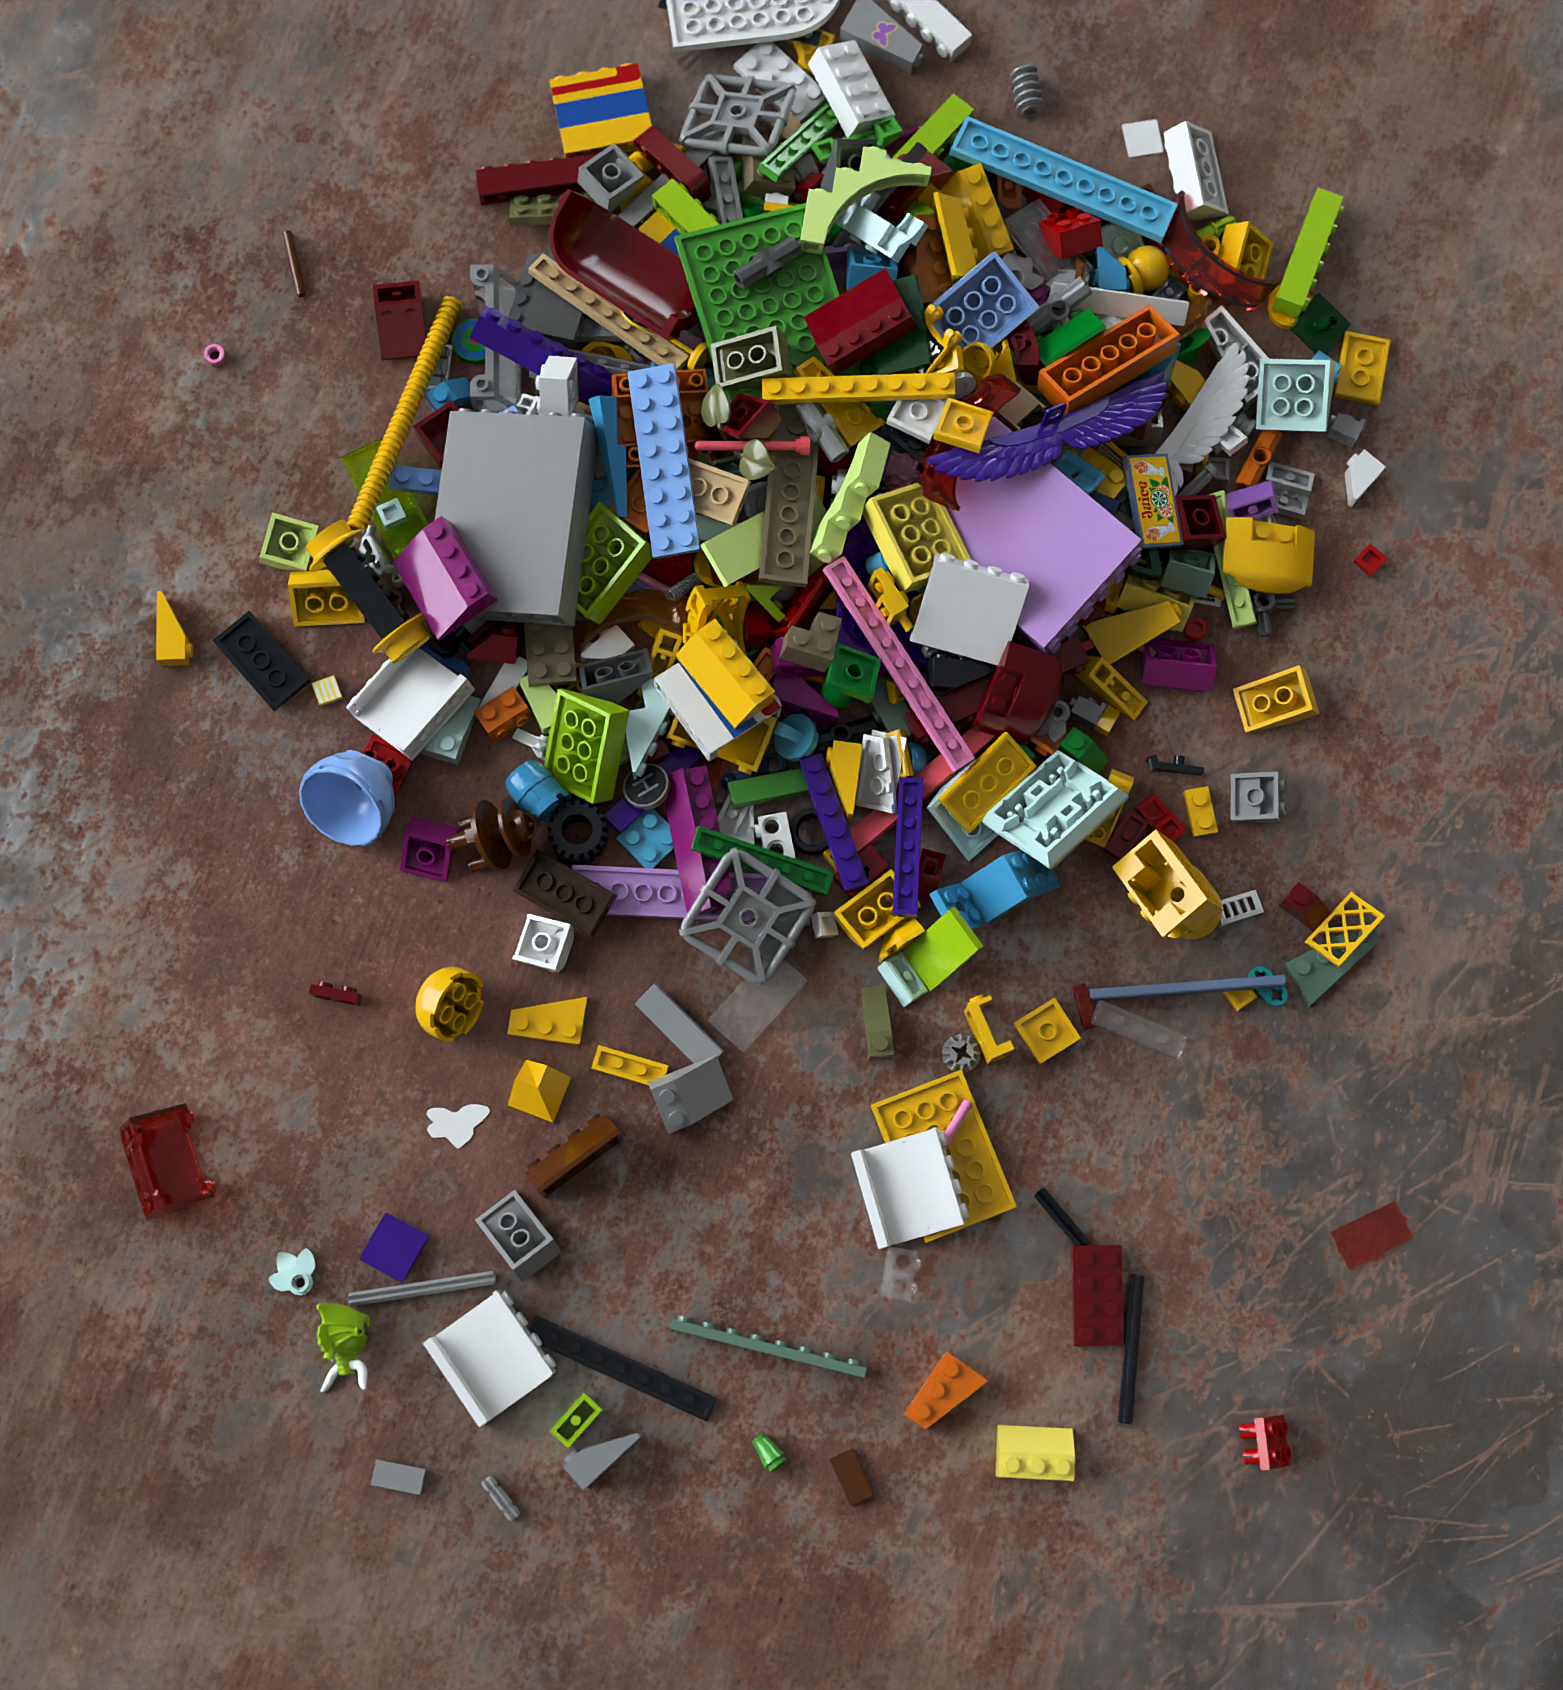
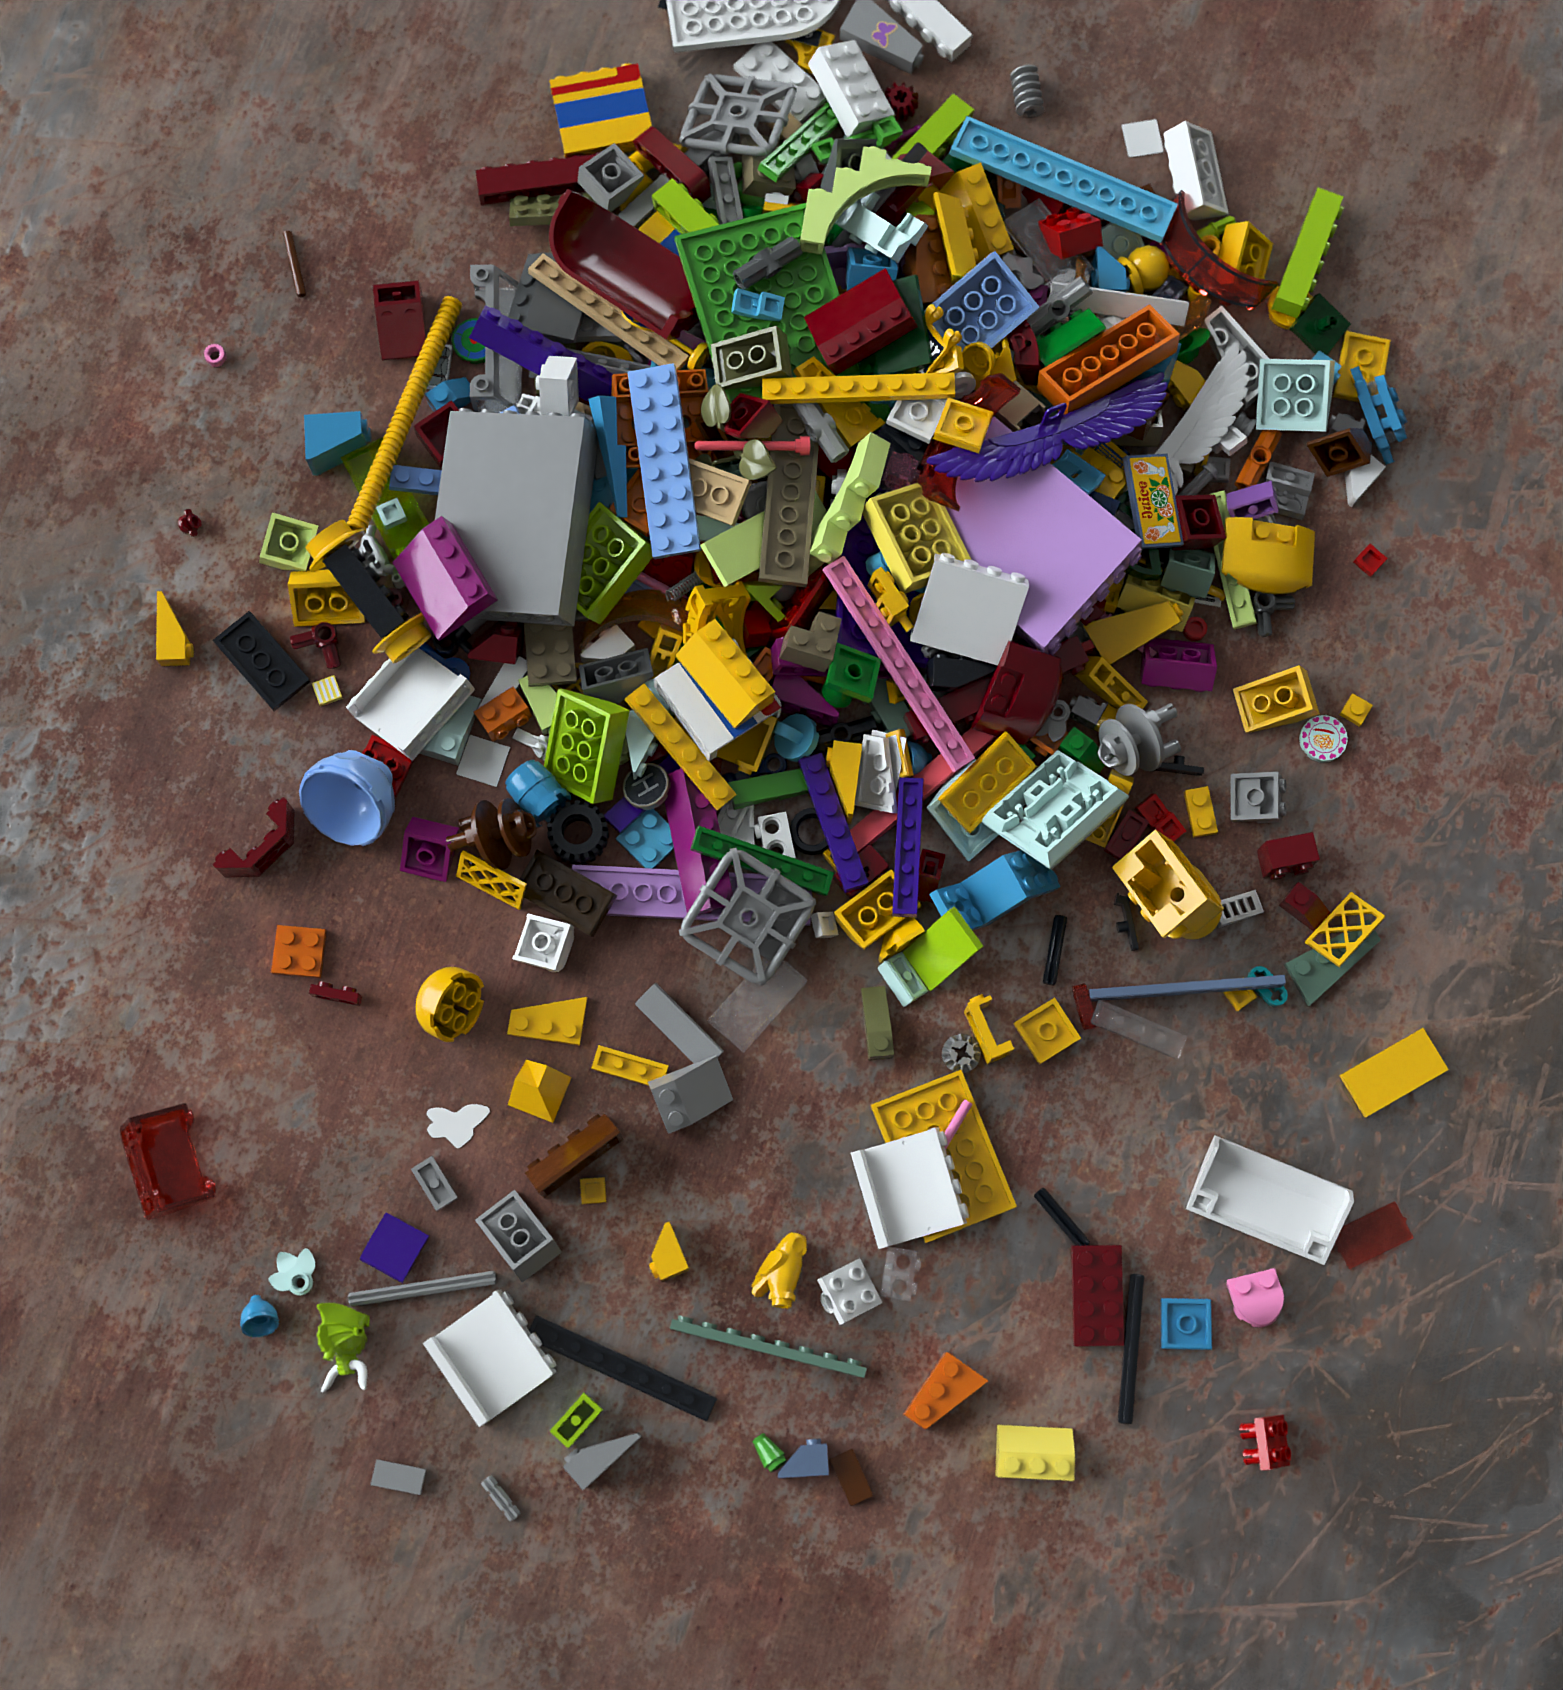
none -> dark red plate [178,509,202,537]
none -> dark red slope [212,797,295,877]
none -> dark azure helmet [240,1295,279,1337]
none -> orange plate [271,925,327,978]
none -> dark red axle [290,622,341,669]
none -> dark azure slope [304,411,372,476]
none -> light grey plate [411,1156,458,1212]
none -> white sticker [456,735,510,787]
none -> yellow window [456,850,527,910]
none -> yellow tile [580,1177,607,1204]
none -> yellow plate [625,683,737,811]
none -> yellow slope [649,1221,689,1282]
none -> medium azure slope [731,288,785,321]
none -> yellow animal [751,1232,807,1309]
none -> sand blue slope [778,1439,829,1478]
none -> white plate [817,1258,883,1325]
none -> dark red gear [884,82,919,122]
none -> black axle [1043,915,1067,986]
none -> light grey piece [1098,703,1181,776]
none -> black piece [1114,893,1139,951]
none -> dark azure tile [1161,1298,1212,1350]
none -> white slope [1186,1135,1354,1265]
none -> bright pink slope [1226,1268,1284,1327]
none -> dark red piece [1257,832,1320,880]
none -> light aqua tile [1299,715,1348,763]
none -> reddish brown slope [1307,428,1372,477]
none -> yellow plate [1339,693,1373,727]
none -> yellow tile [1339,1028,1449,1118]
none -> dark azure piece [1350,366,1407,465]

